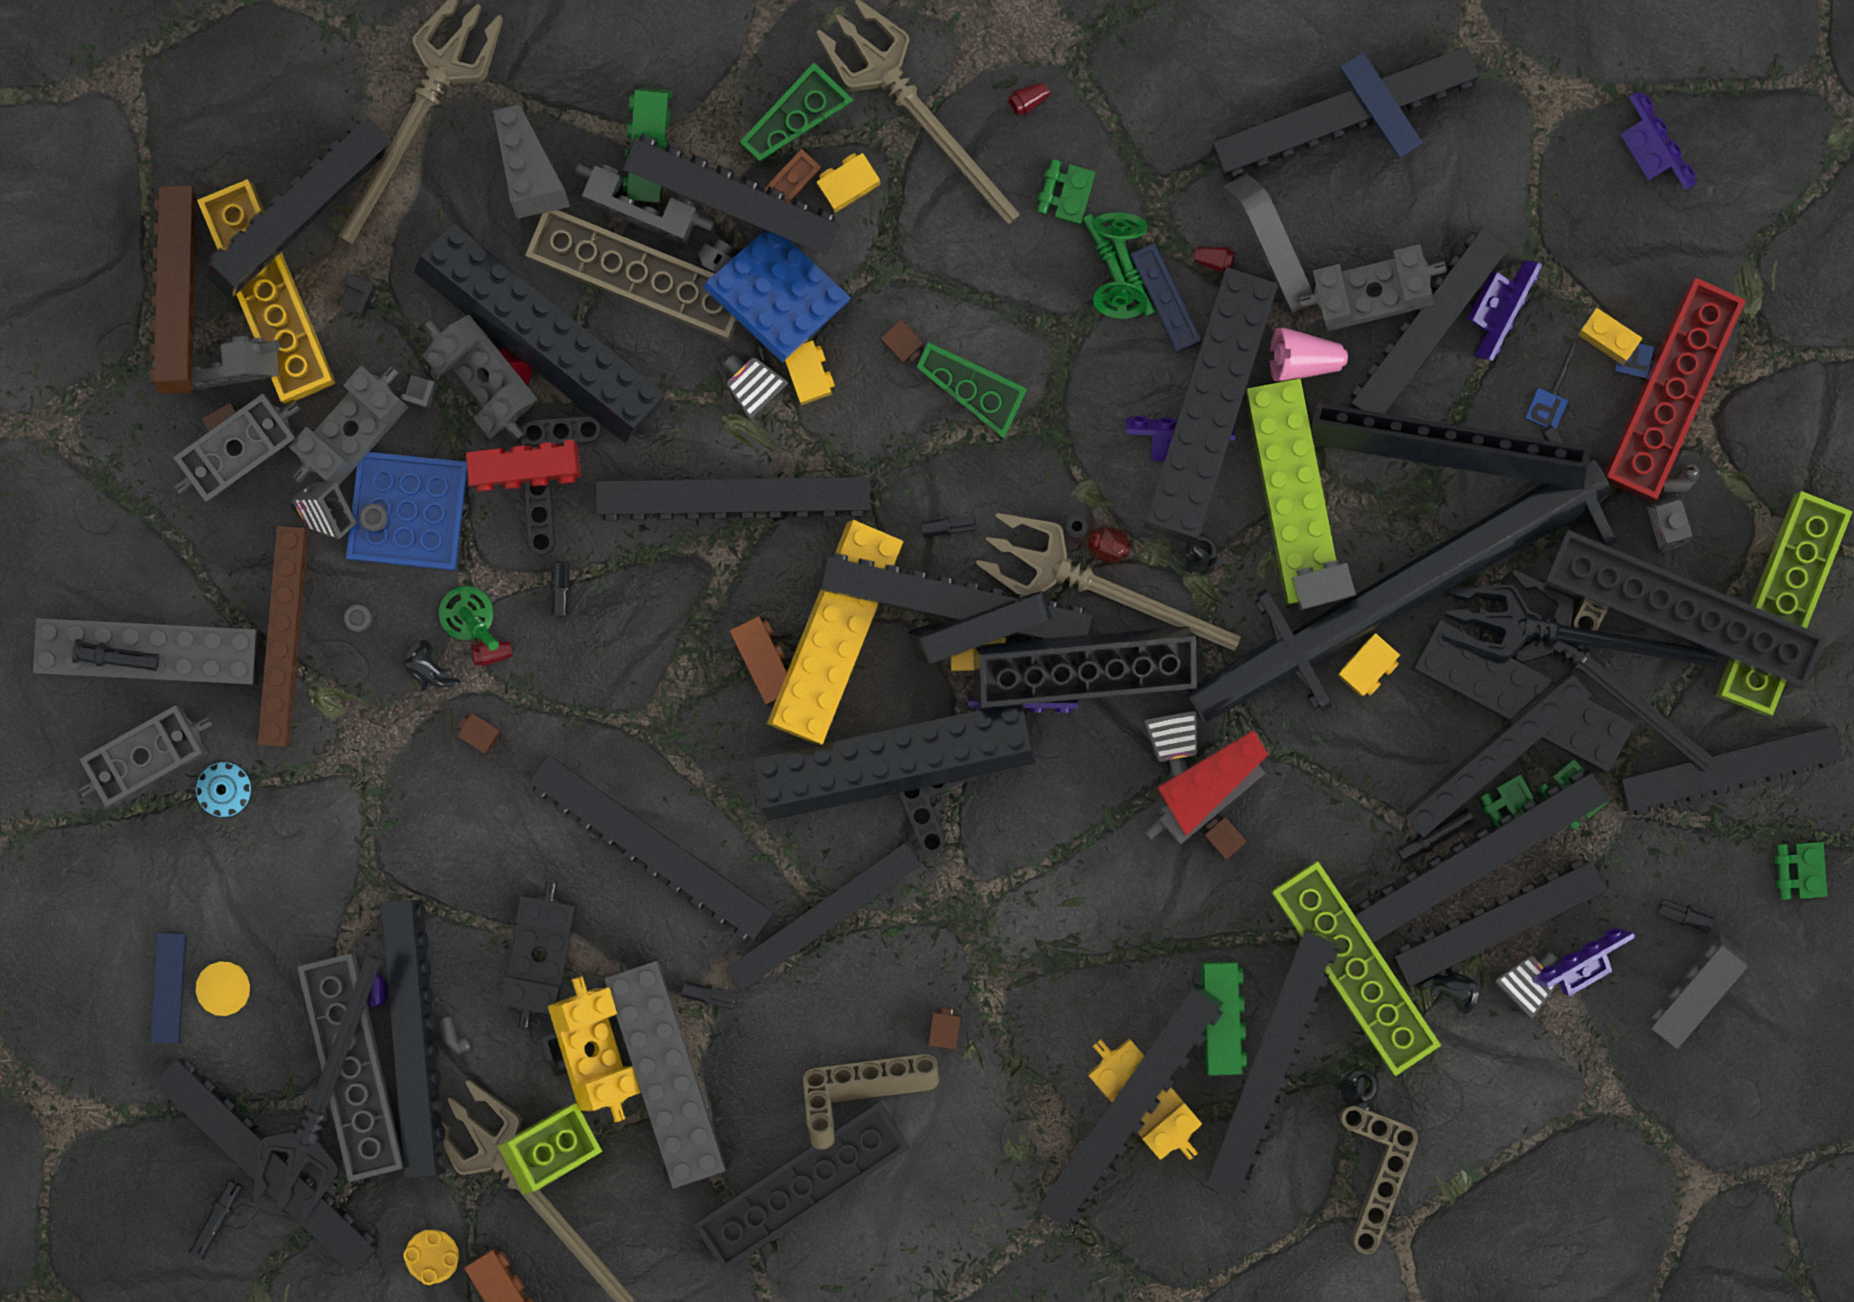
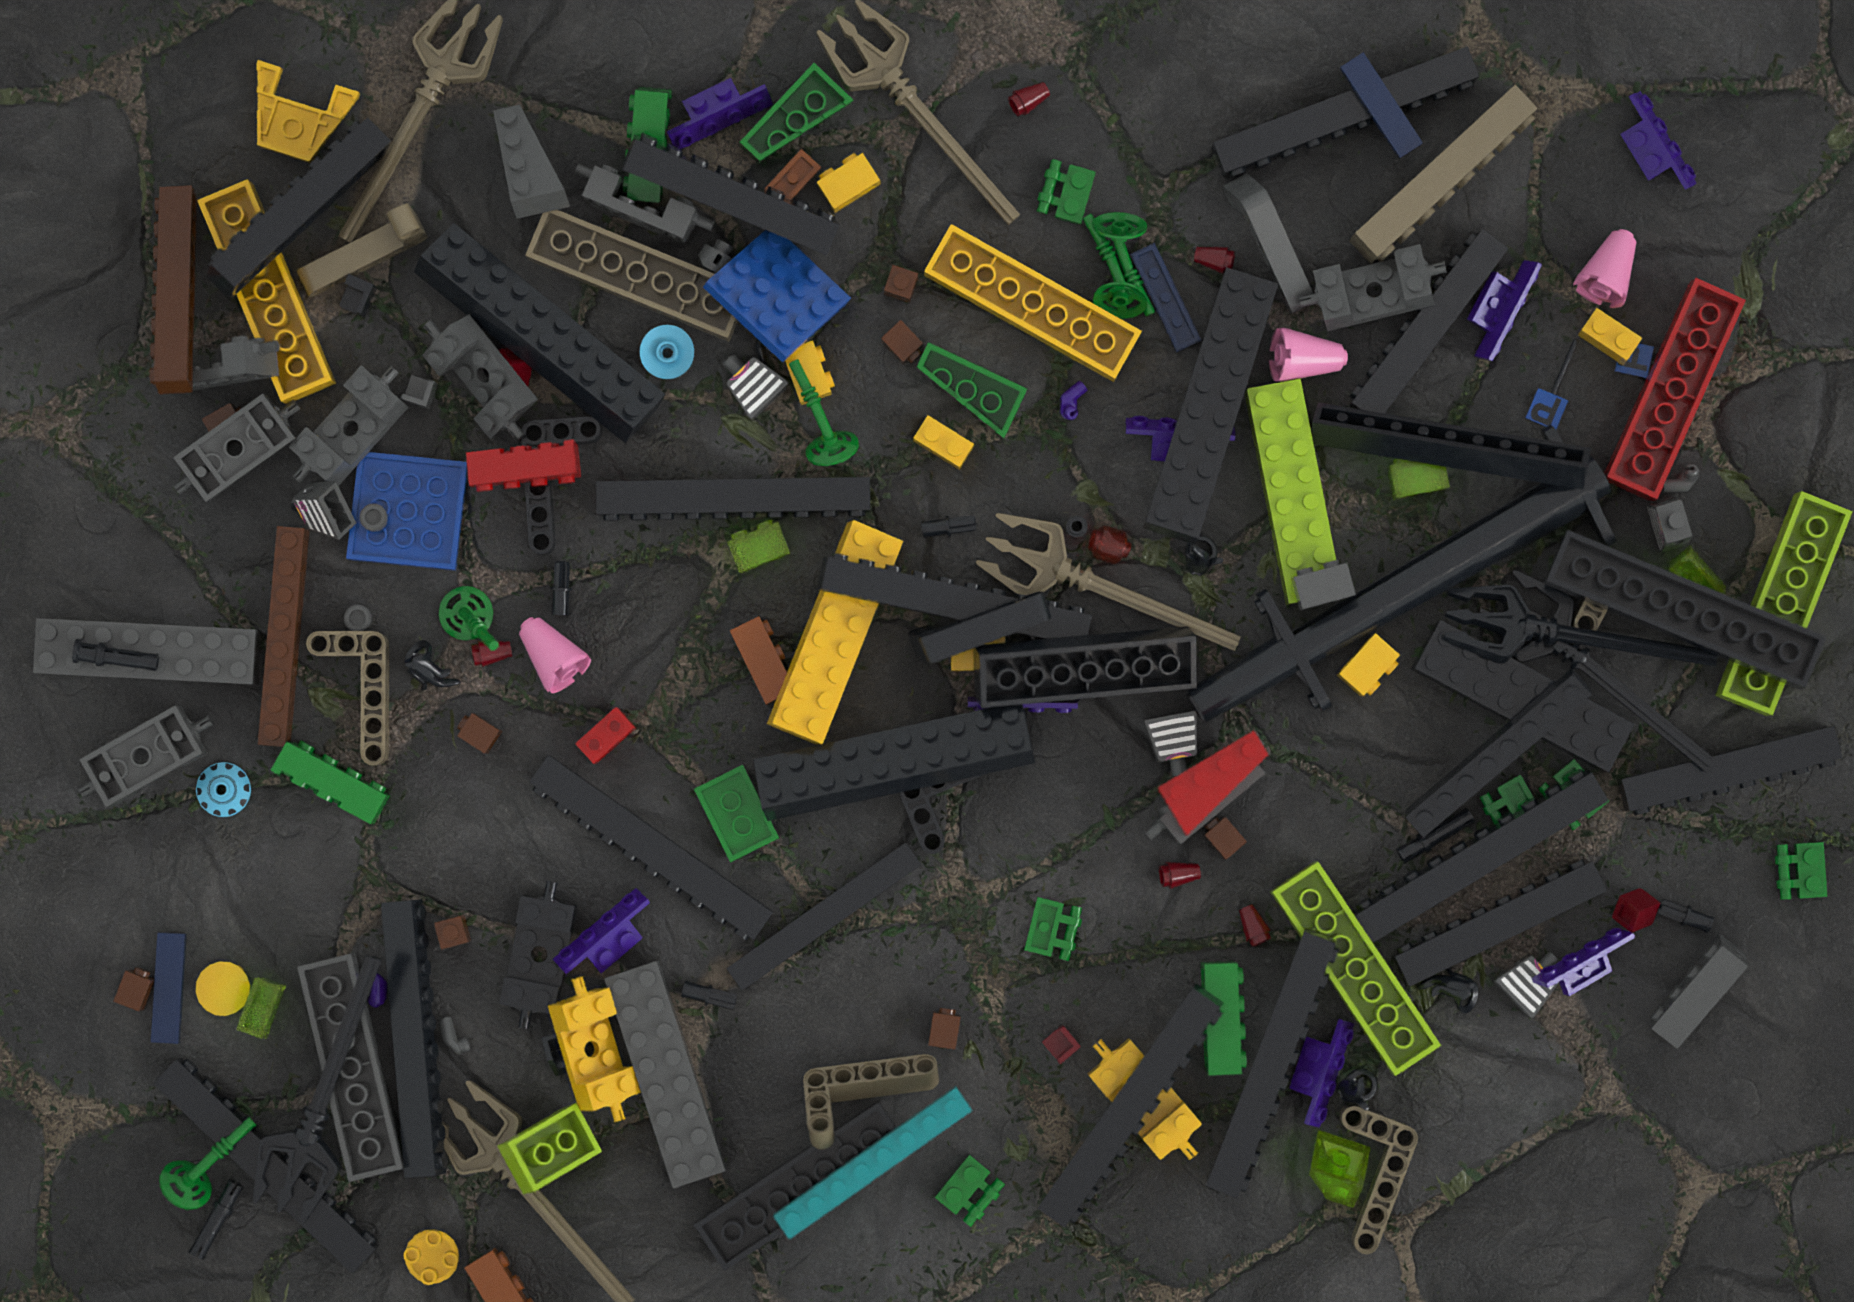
none -> reddish brown brick [113,967,155,1011]
none -> green dish [159,1117,256,1210]
none -> clear neon green brick [236,976,286,1039]
none -> yellow wing [257,60,360,163]
none -> green wedge [270,740,390,824]
none -> dark tan beam [297,204,428,297]
none -> dark tan beam [306,631,389,766]
none -> reddish brown brick [434,915,471,950]
none -> bright pink cone [519,617,591,693]
none -> dark purple bracket [552,888,650,974]
none -> red brick [575,707,636,764]
none -> medium azure dish [640,325,694,379]
none -> dark purple bracket [667,78,773,149]
none -> green plate [694,765,779,863]
none -> clear neon green brick [727,520,791,574]
none -> teal brick [773,1086,972,1239]
none -> green dish [789,359,859,466]
none -> reddish brown brick [884,265,919,303]
none -> yellow brick [913,415,974,470]
none -> yellow brick [924,224,1142,382]
none -> green plate [935,1154,1005,1227]
none -> green plate [1024,897,1082,961]
none -> dark red panel [1041,1024,1081,1064]
none -> dark purple arm [1060,380,1088,420]
none -> dark red cone [1159,862,1201,889]
none -> dark red cone [1239,904,1271,947]
none -> dark purple bracket [1289,1019,1354,1128]
none -> clear neon green slope [1309,1130,1371,1208]
none -> dark tan brick [1349,85,1538,264]
none -> clear neon green brick [1387,459,1450,500]
none -> bright pink cone [1573,229,1637,308]
none -> dark red panel [1612,888,1660,933]
none -> clear neon green brick [1668,545,1726,594]

